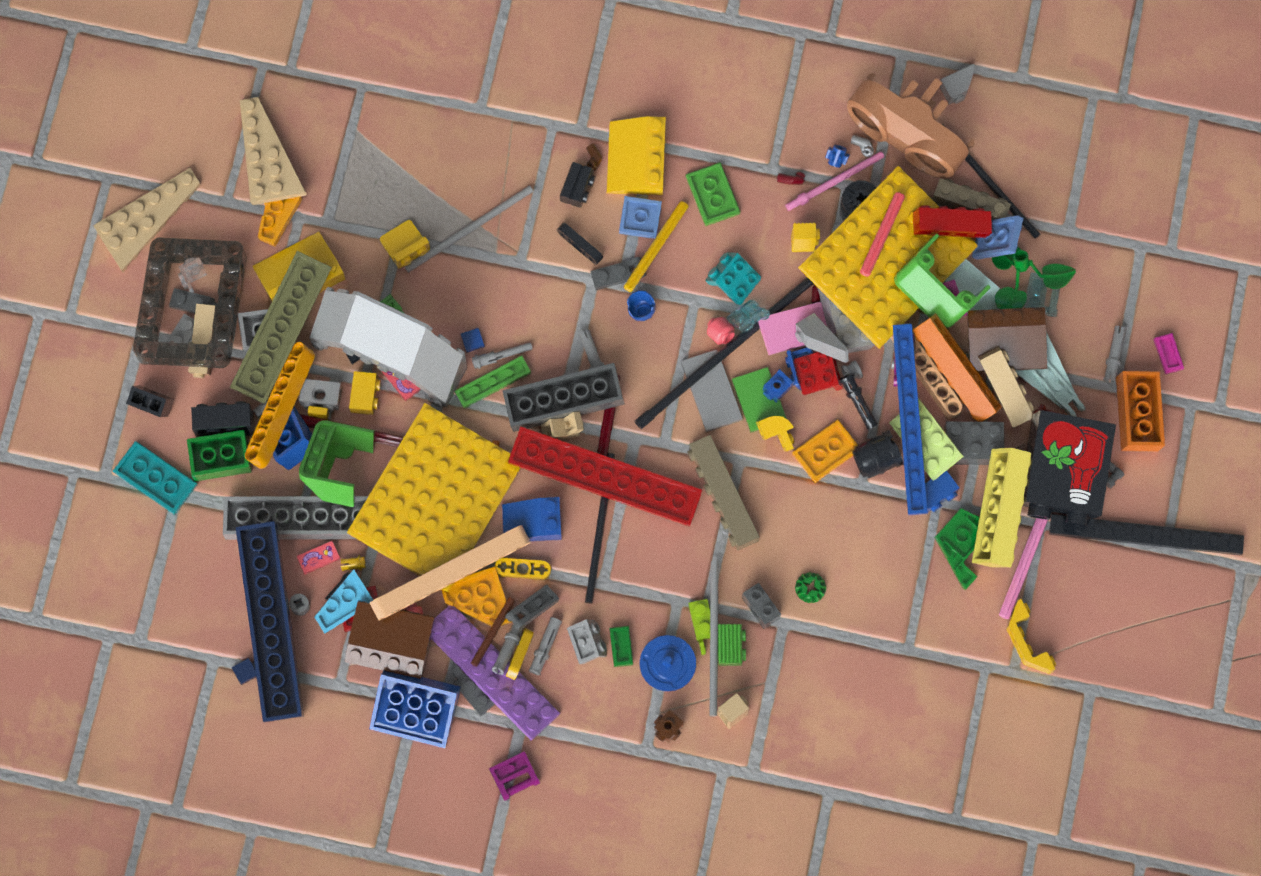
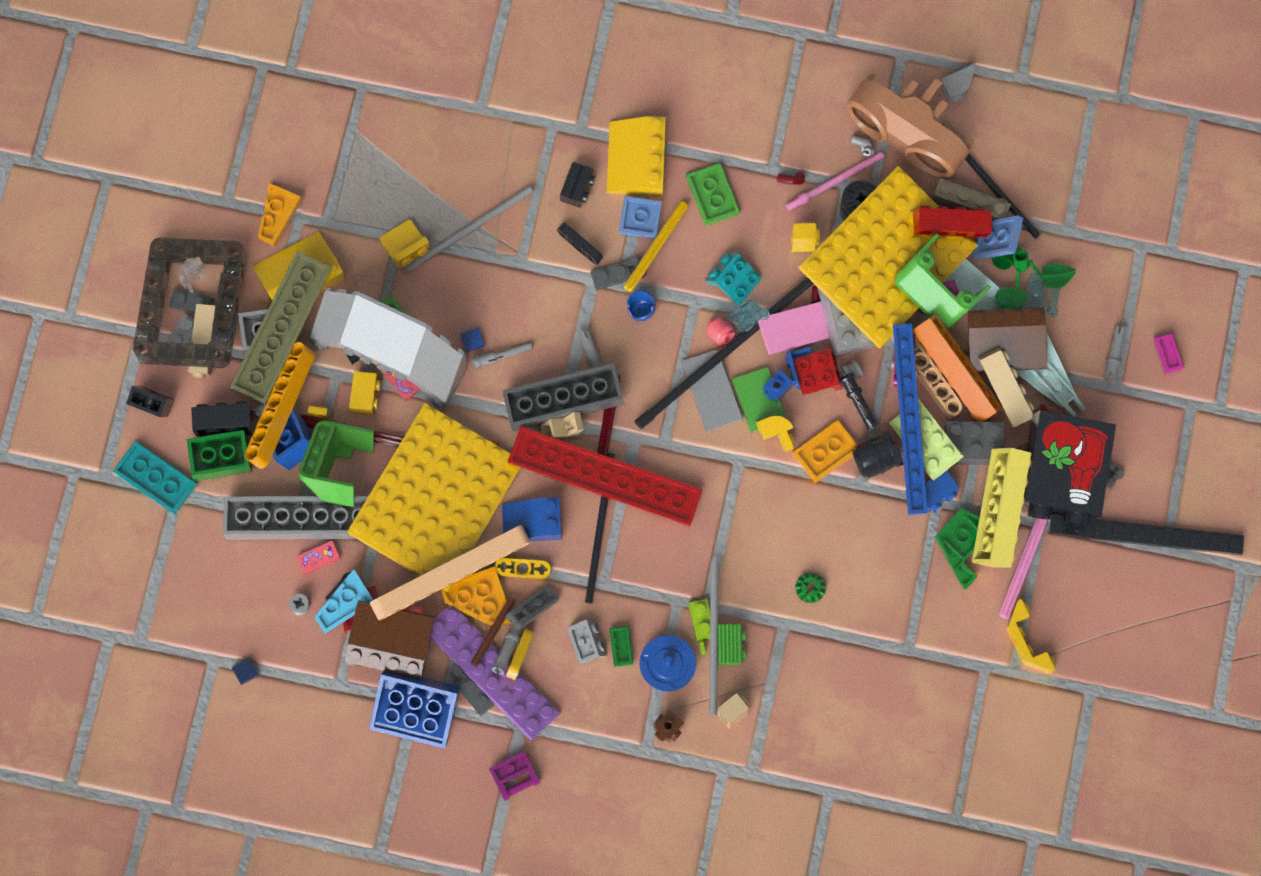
tan wing [93,168,201,273] -> none
dark blue brick [235,521,305,723] -> none
tan wing [240,97,307,205] -> none
light grey brick [299,379,342,412] -> none
yellow pin [341,555,366,571] -> none
bright green plate [455,356,531,409] -> none
light grey pin [528,617,562,676] -> none
reddish brown arm [586,144,602,171] -> none
dark tan brick [687,435,759,550] -> none
dark grey brick [742,583,781,629] -> none
light grey slope [795,313,849,363] -> none
blue gear [825,144,850,168] -> none
coral axle [860,192,905,277] -> none
orange brick [1116,371,1165,452] -> none

